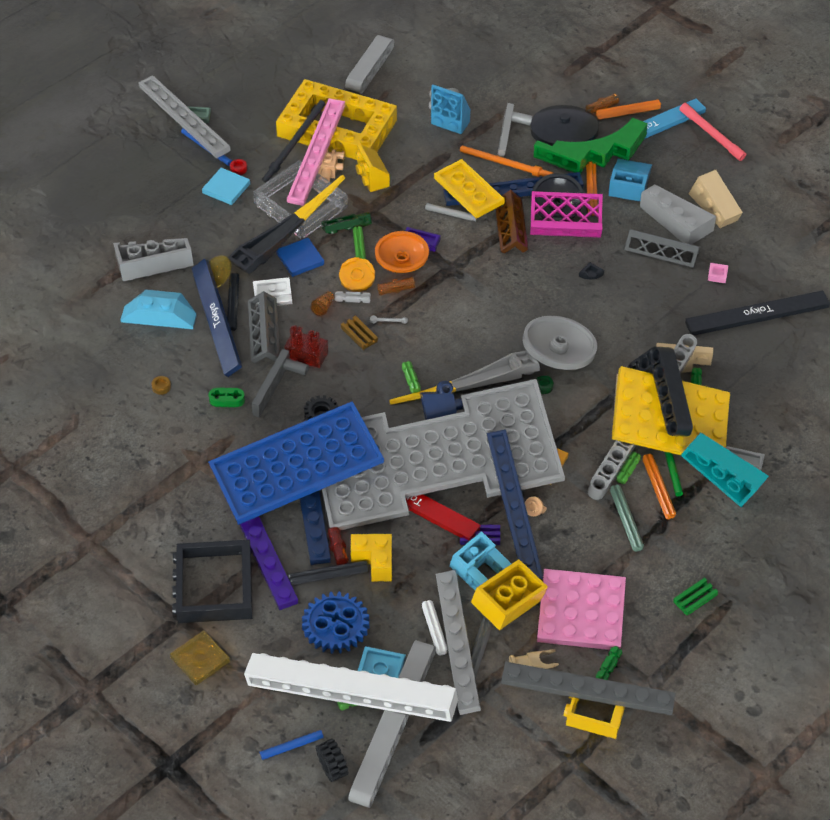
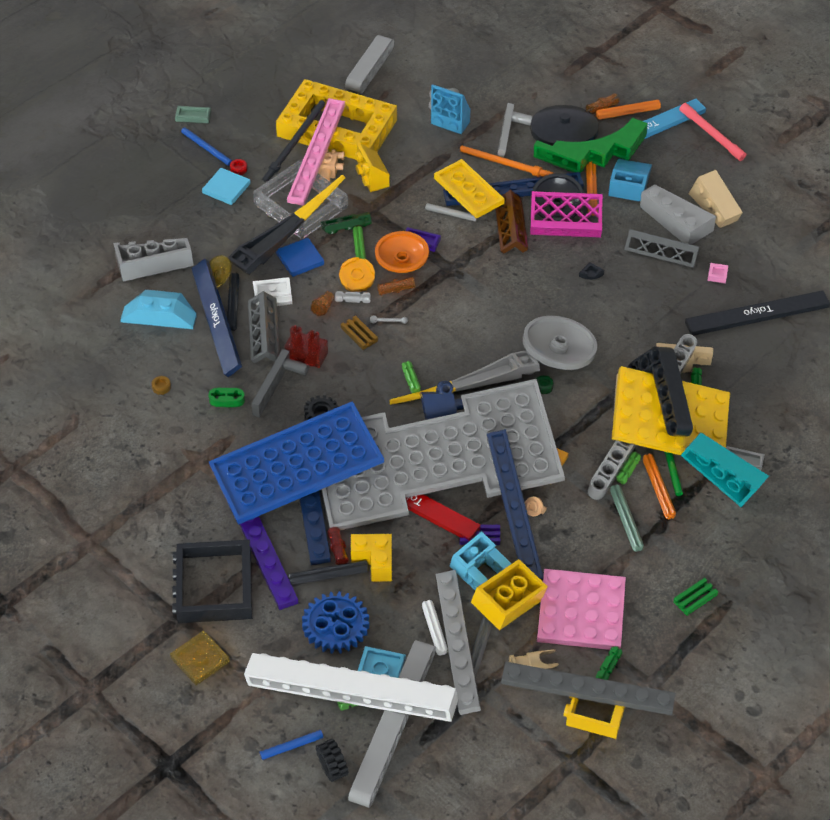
light grey plate [139,75,231,159] -> none

